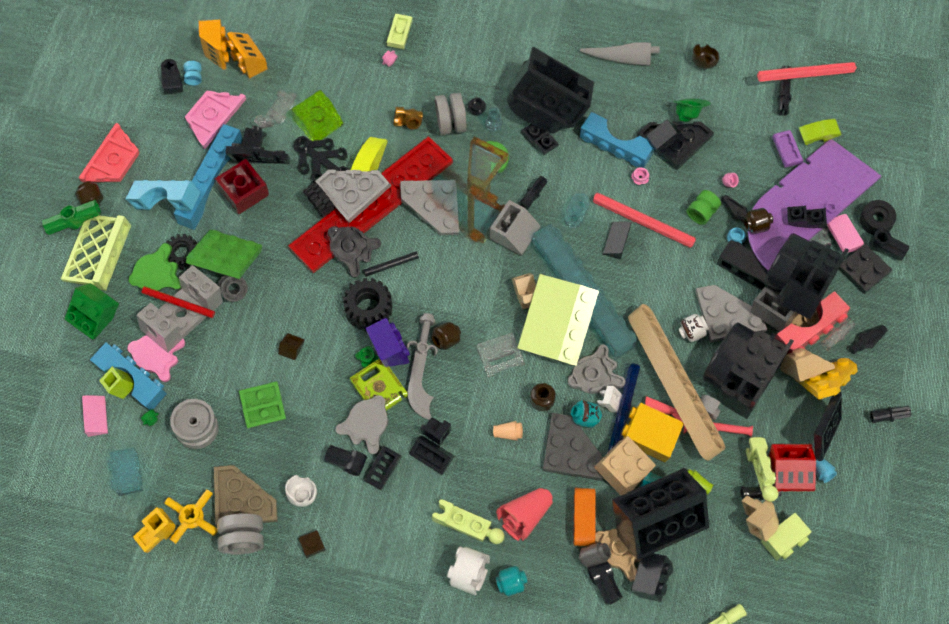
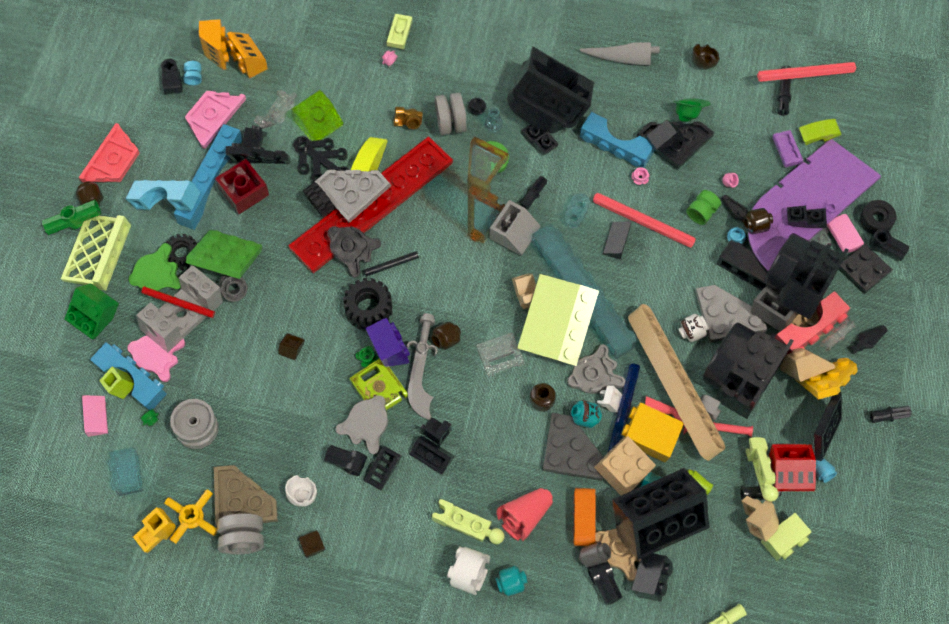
bright green slope [239,381,286,429] -> none
light grey plate [400,180,459,235] -> none
light nougat cone [493,421,523,441] -> none

